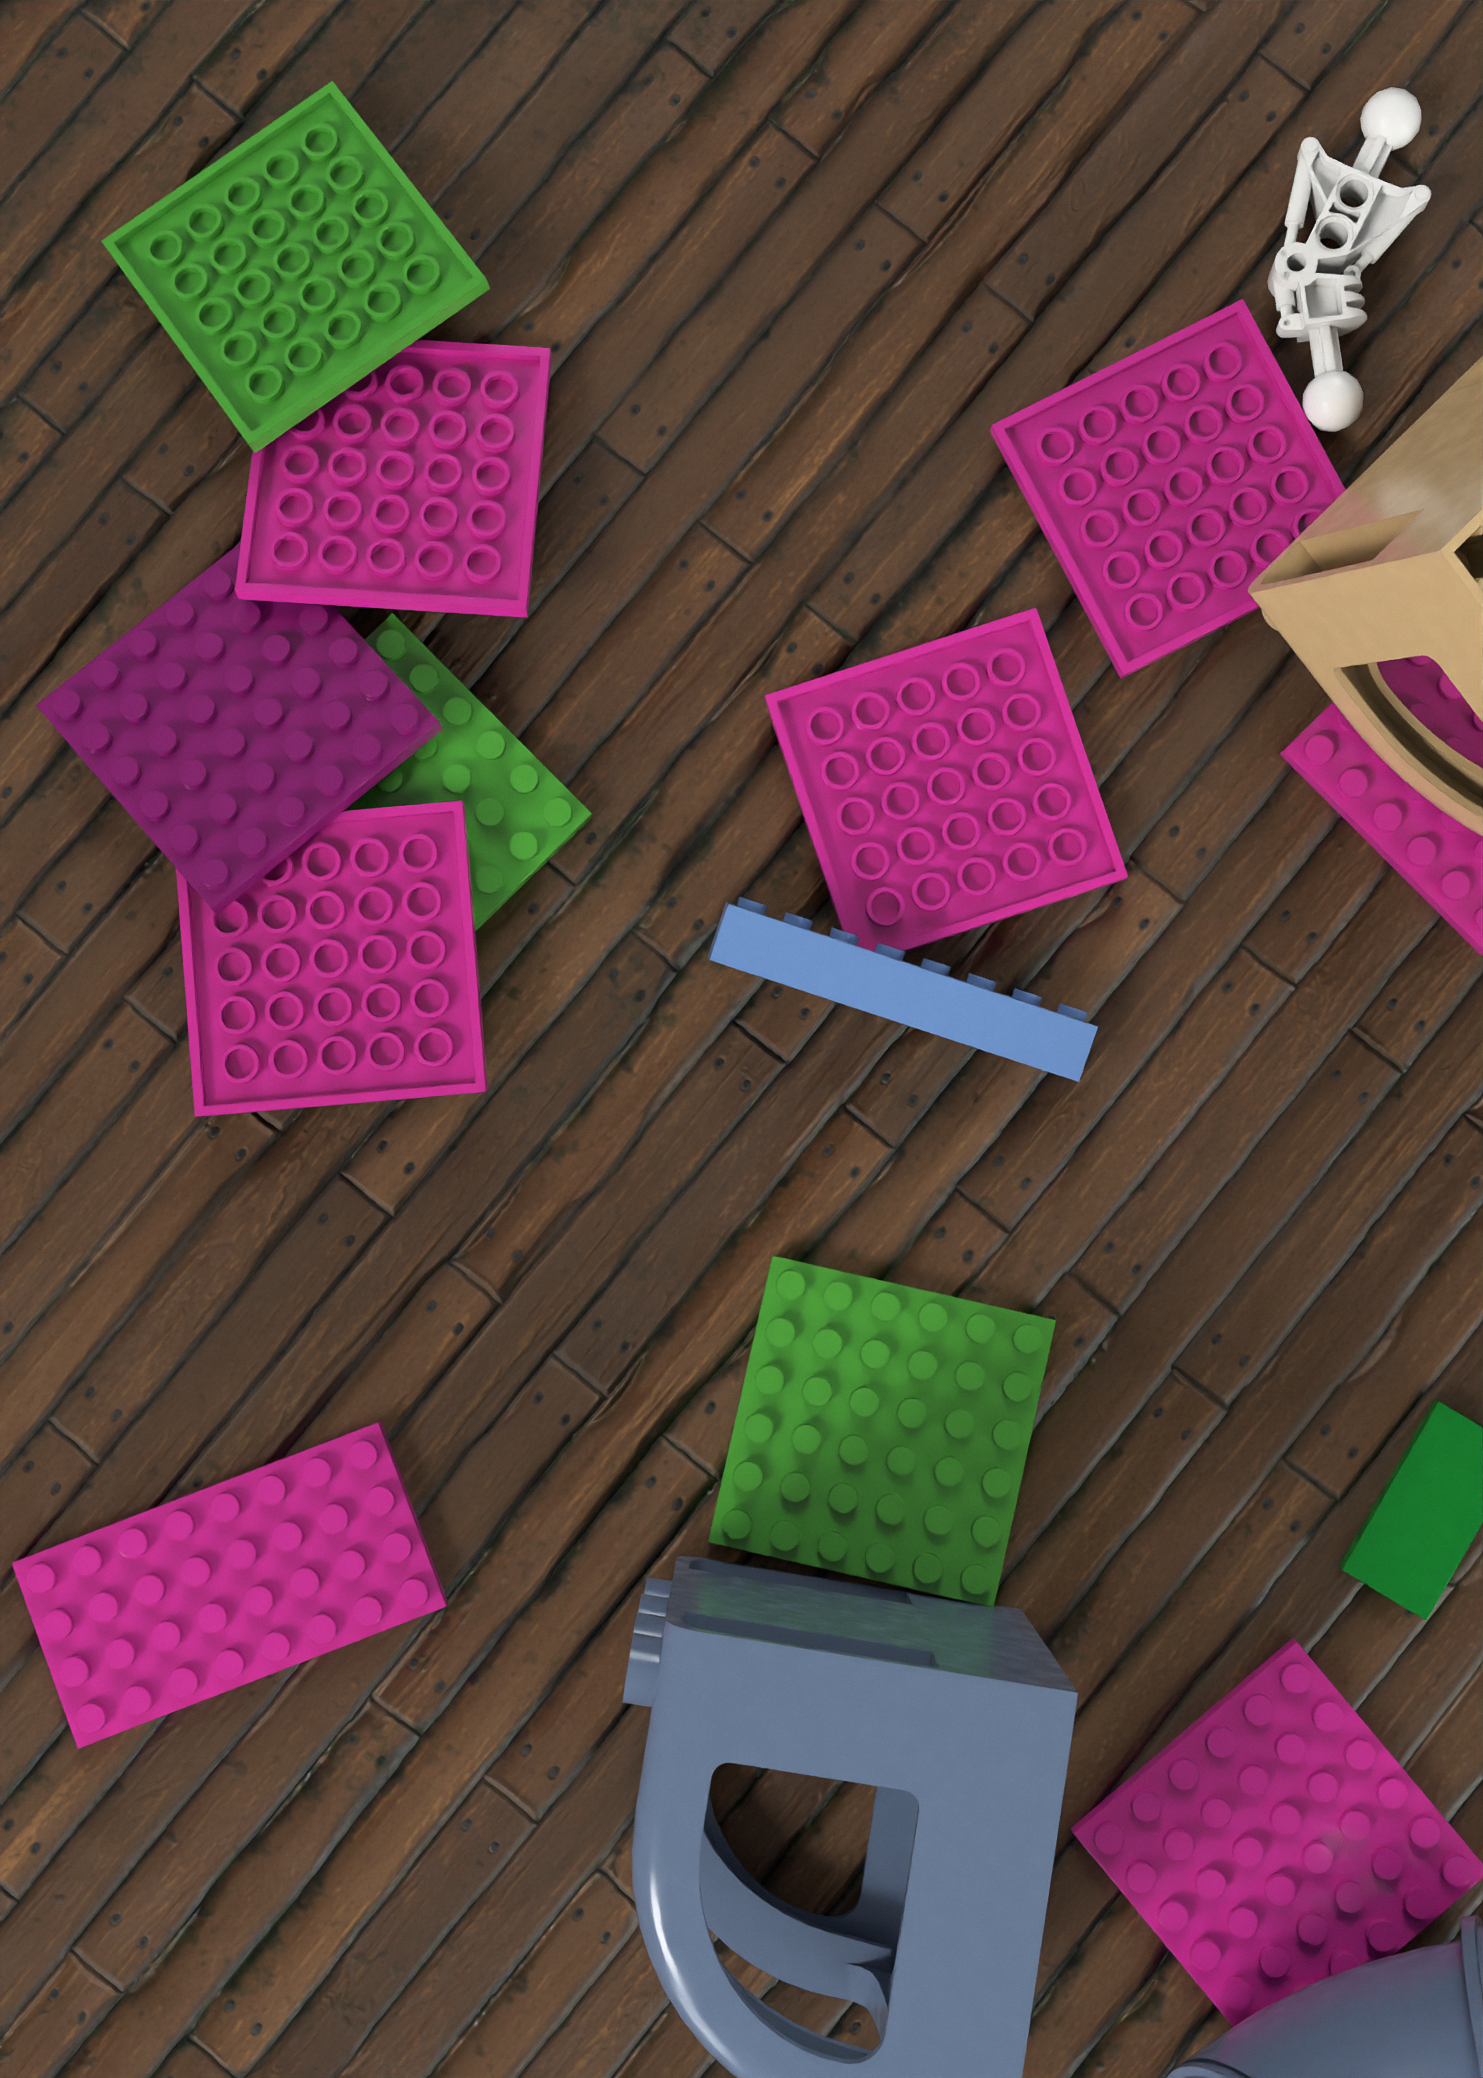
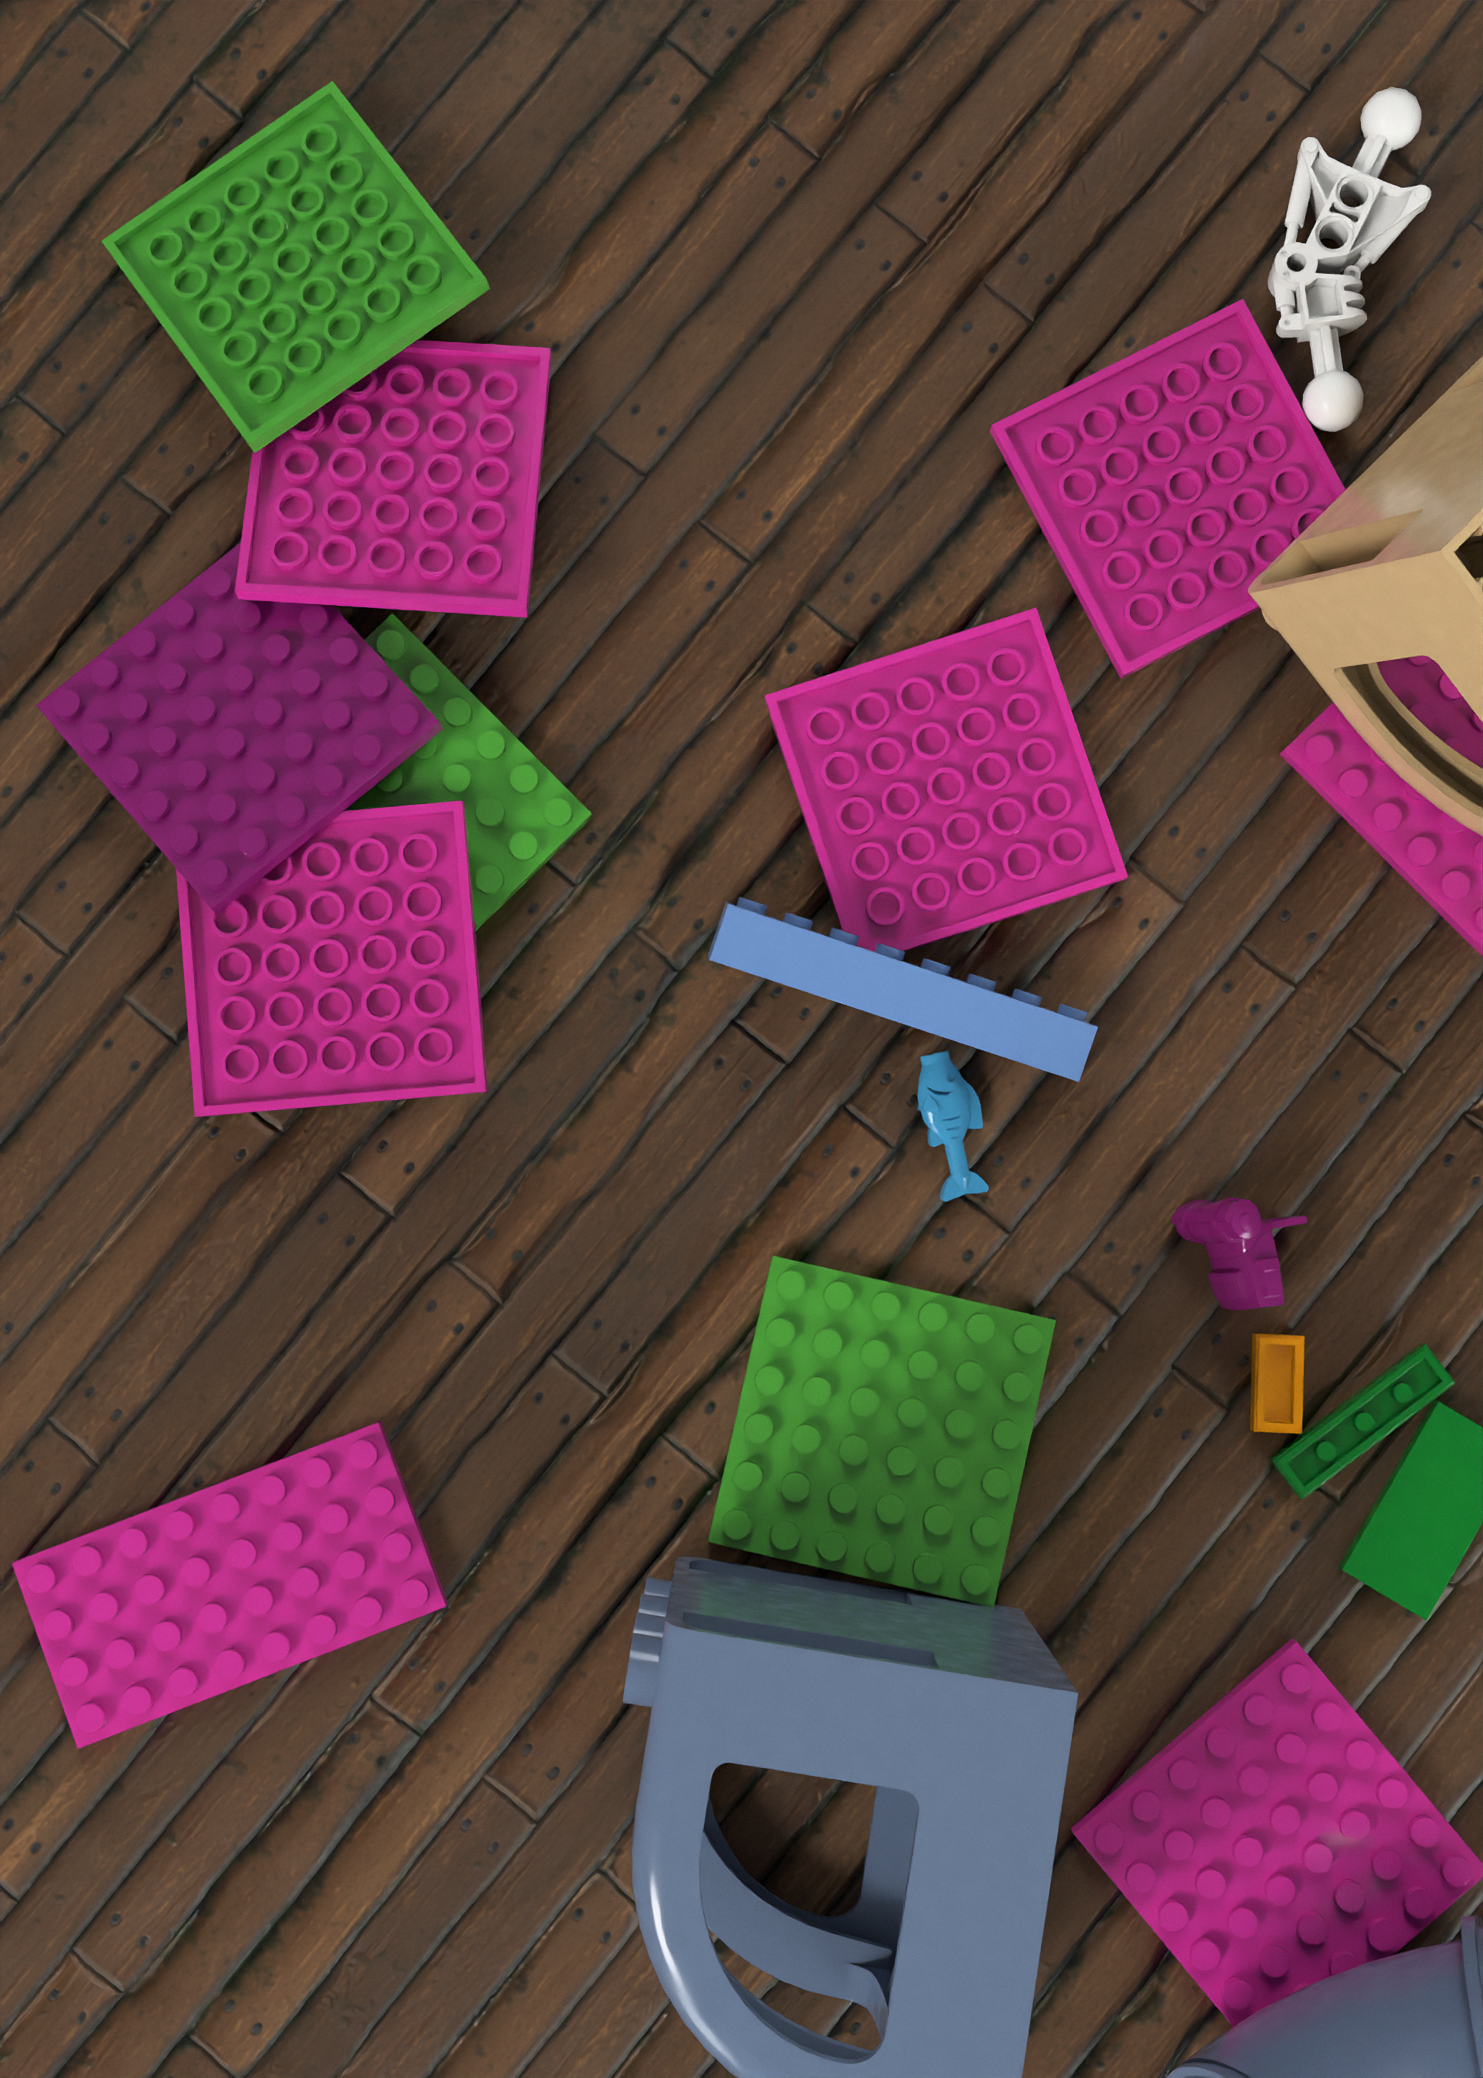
none -> dark azure animal [917,1050,989,1201]
none -> magenta piece [1172,1197,1307,1311]
none -> light orange tile [1250,1333,1305,1434]
none -> green tile [1269,1343,1455,1500]

